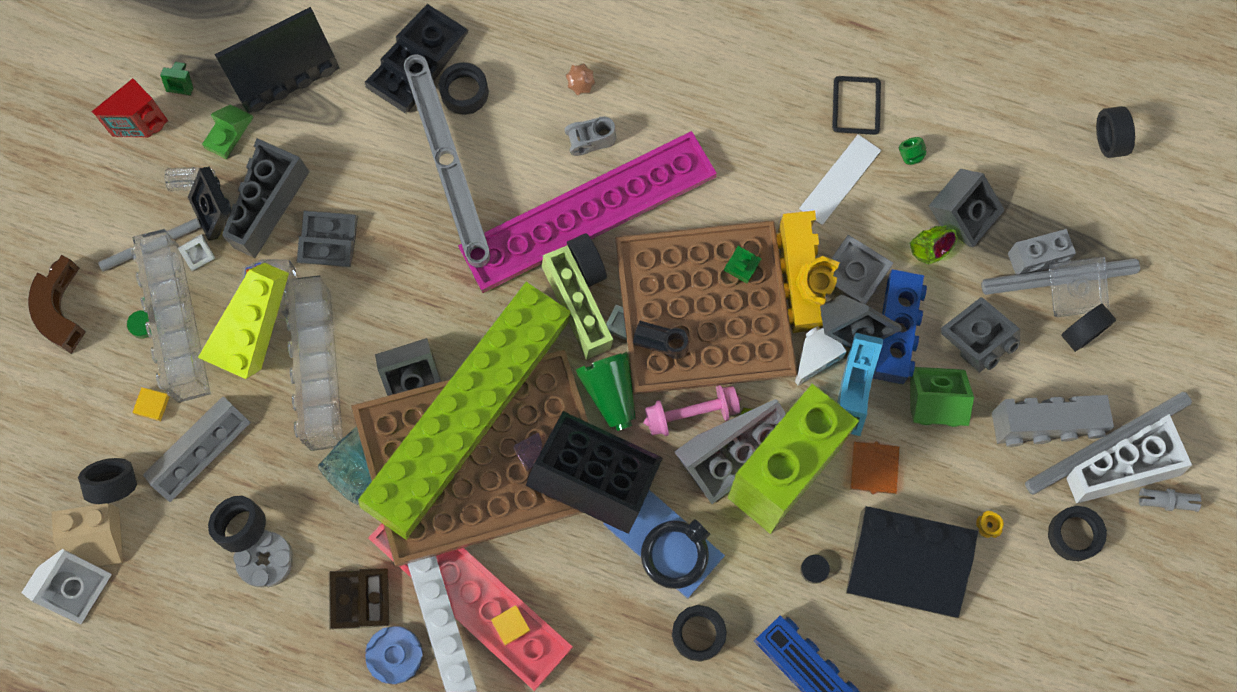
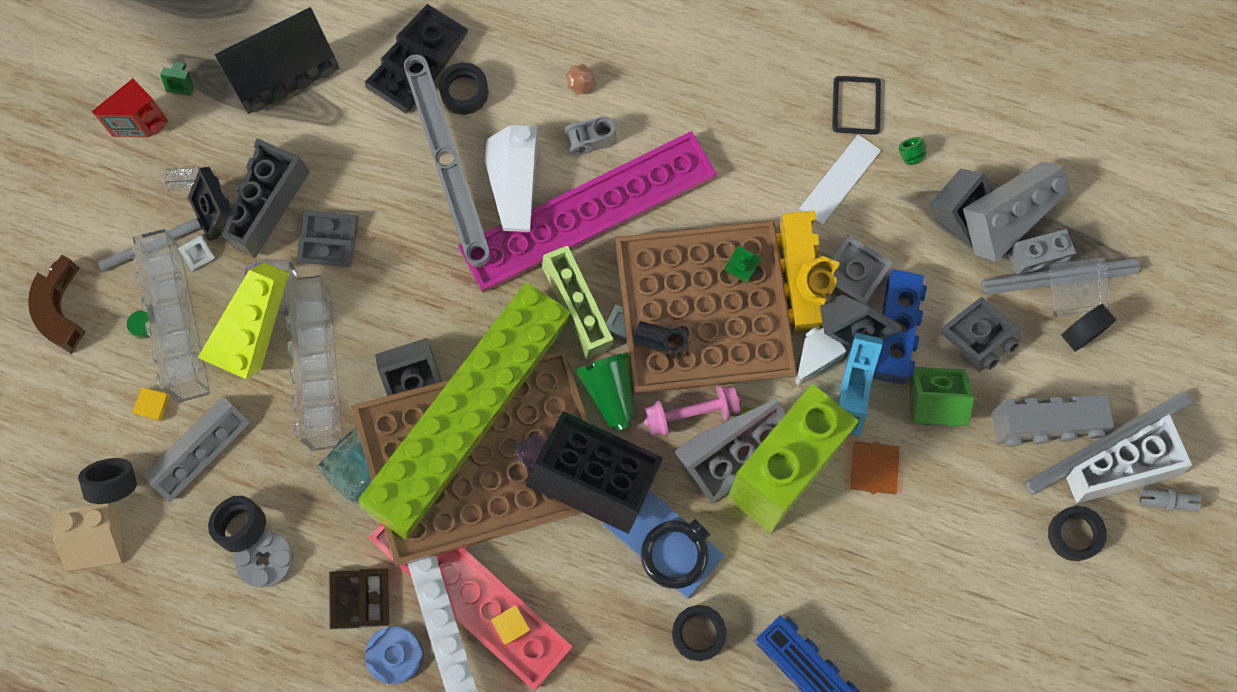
white slope [21,549,112,625] -> none
bright green slope [202,104,253,159] -> none
black tyre [567,233,607,287] -> none
black tile [800,554,830,584] -> none
black slope [846,506,978,619] -> none
clear neon green rock [910,225,958,265] -> none
yellow plate [976,511,1004,538] -> none
black tyre [1096,106,1136,158] -> none
none -> white wedge [484,125,538,232]
none -> light grey wedge [963,162,1070,262]

